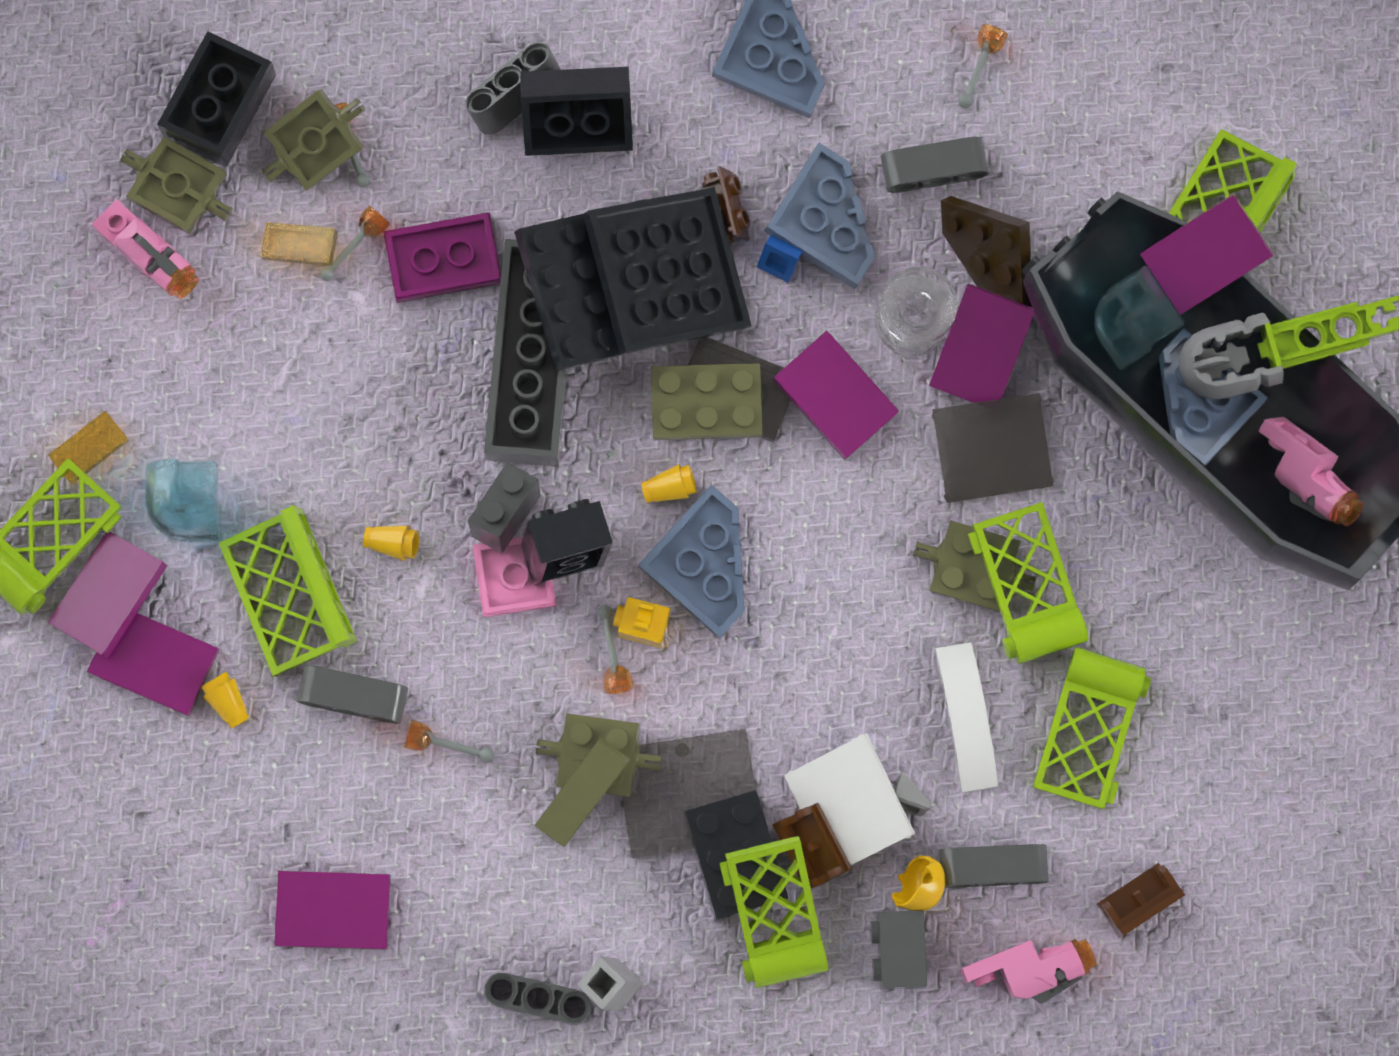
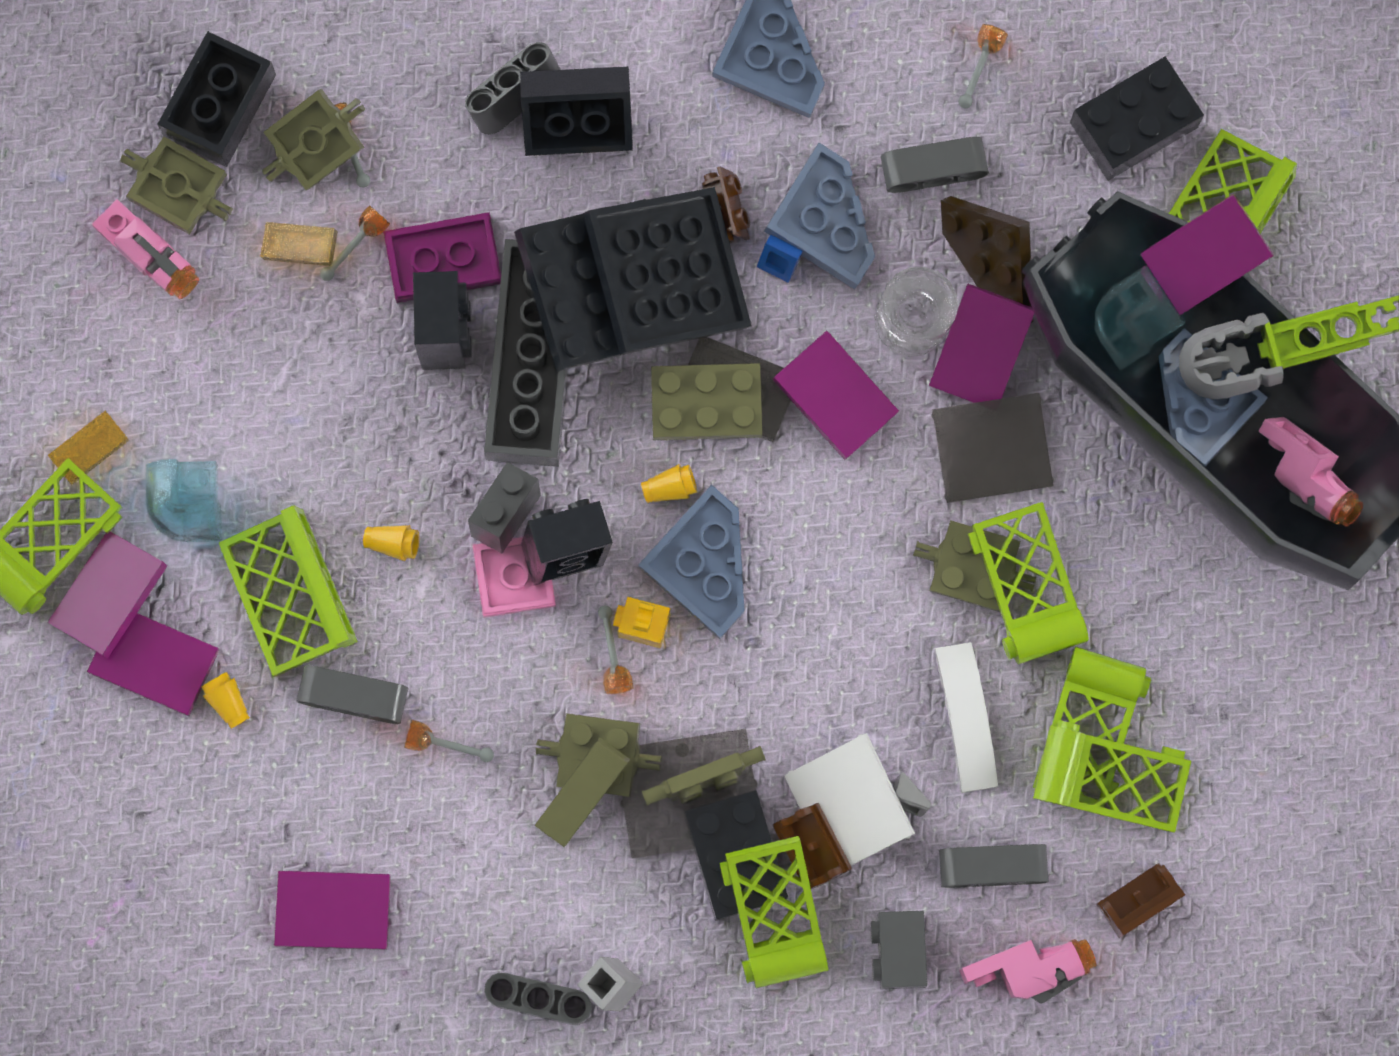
yellow hair [891,855,945,912] -> none
none -> black brick [413,271,472,370]
none -> olive plate [642,746,766,806]
none -> lime piece [1033,720,1191,833]
none -> black brick [1070,56,1204,181]

